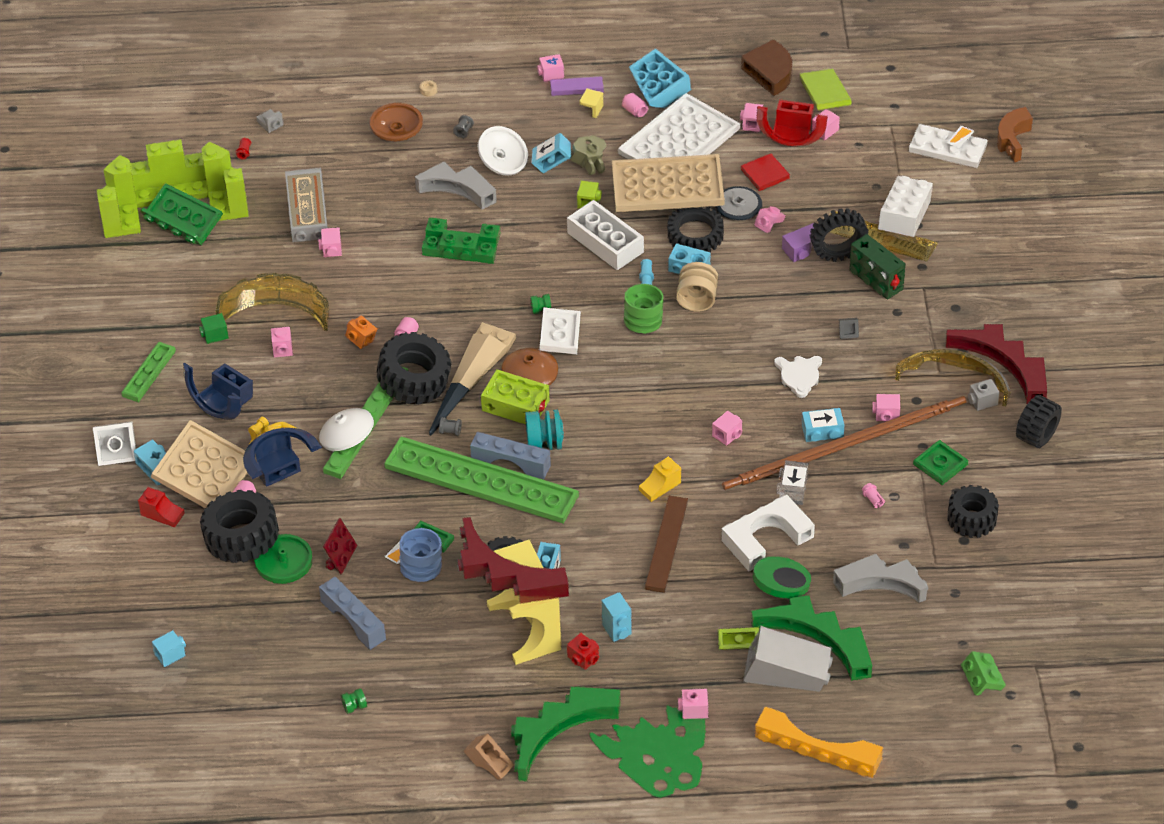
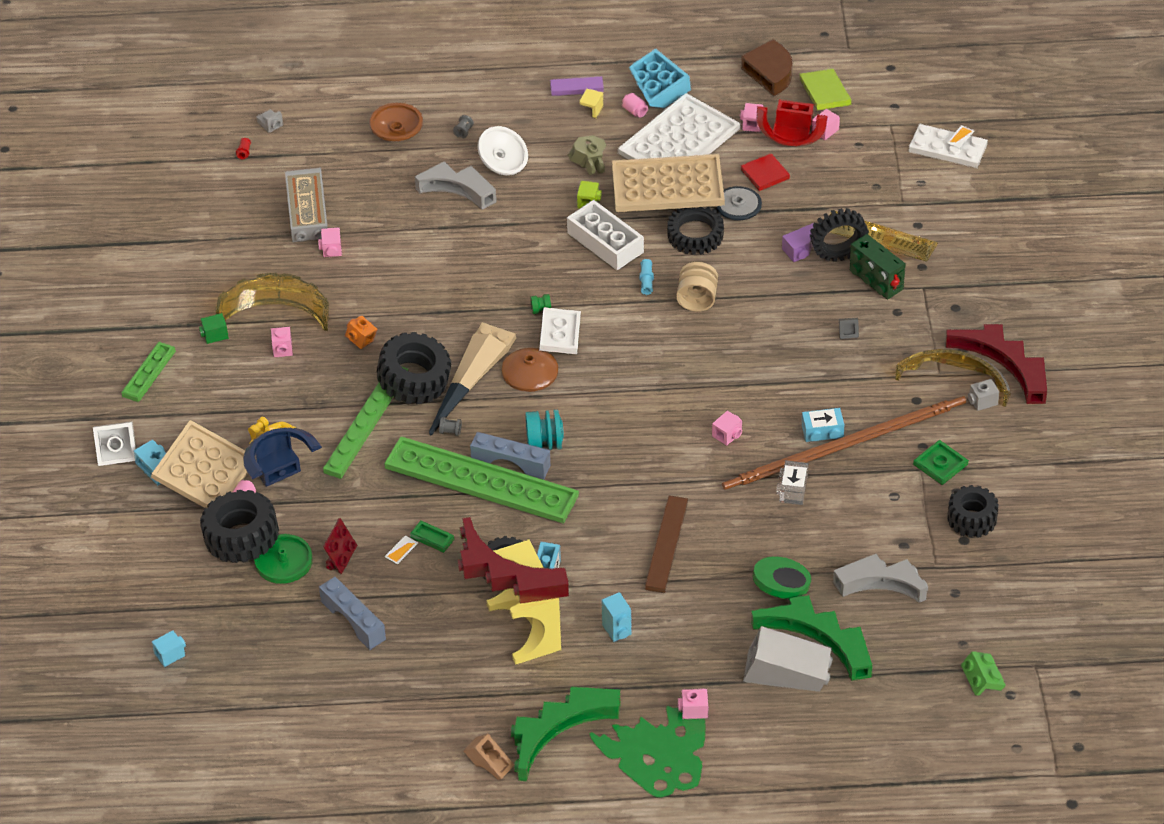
lime brick [97,140,249,238] -> none
red arch [138,487,185,528] -> none
green bracket [140,183,223,246] -> none
dark blue piece [183,363,253,420] -> none
white dish [319,408,374,451] -> none
green wheel [341,688,367,714] -> none
bright pink brick [394,317,419,336] -> none
medium blue wheel [399,528,442,582] -> none
tan tile [420,80,437,97] -> none
green bracket [422,217,501,264] -> none
lime piece [481,370,550,424] -> none
medium azure brick [532,133,571,173] -> none
bright pink brick [537,54,564,82] -> none
red brick [567,633,599,670] -> none
bright green wheel [624,284,664,333] -> none
yellow arch [639,456,681,502] -> none
medium azure brick [668,244,711,274] -> none
lime slope [717,627,759,650] -> none
white arch [722,495,815,571] -> none
bright pink bracket [754,206,786,233] -> none
light orange arch [755,707,883,778] -> none
white tile [774,356,822,398] -> none
bright pink pin [862,483,885,508] -> none
bright pink brick [872,394,900,422] -> none
white brick [878,176,933,237] -> none
dark orange arch [997,107,1033,162] -> none
black tyre [1016,395,1062,448] -> none

